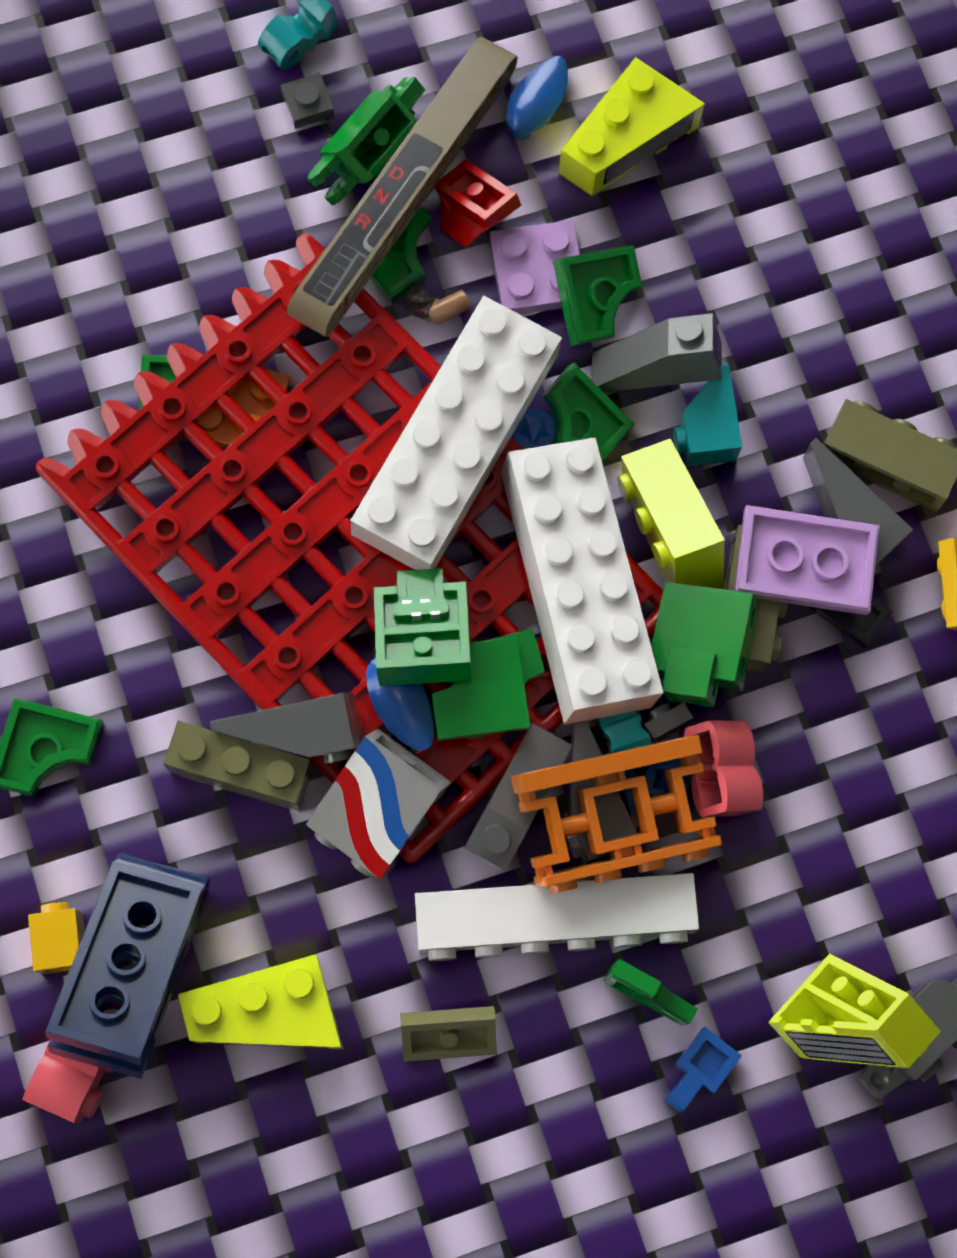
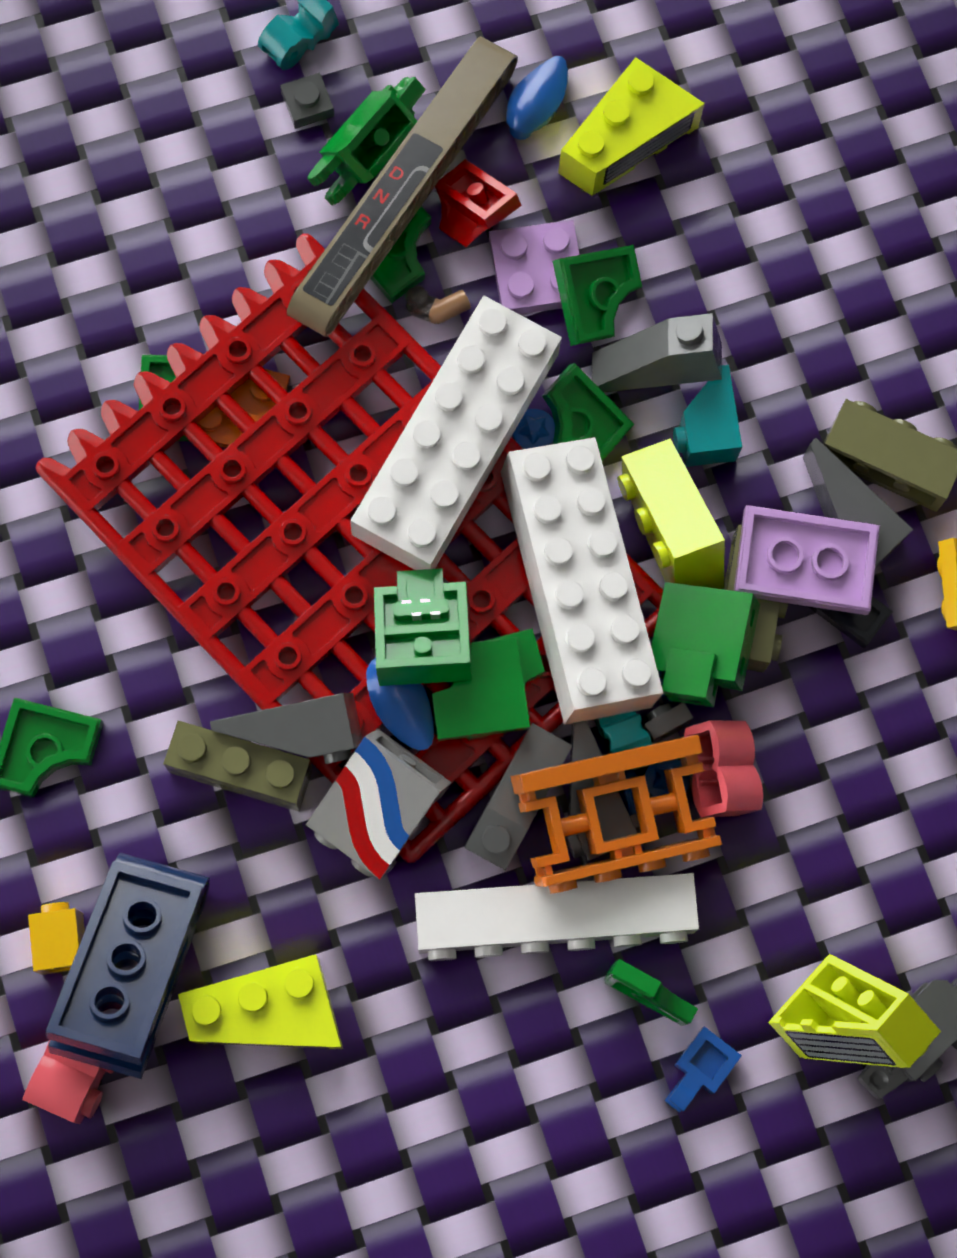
olive plate [400,1006,497,1062] -> none

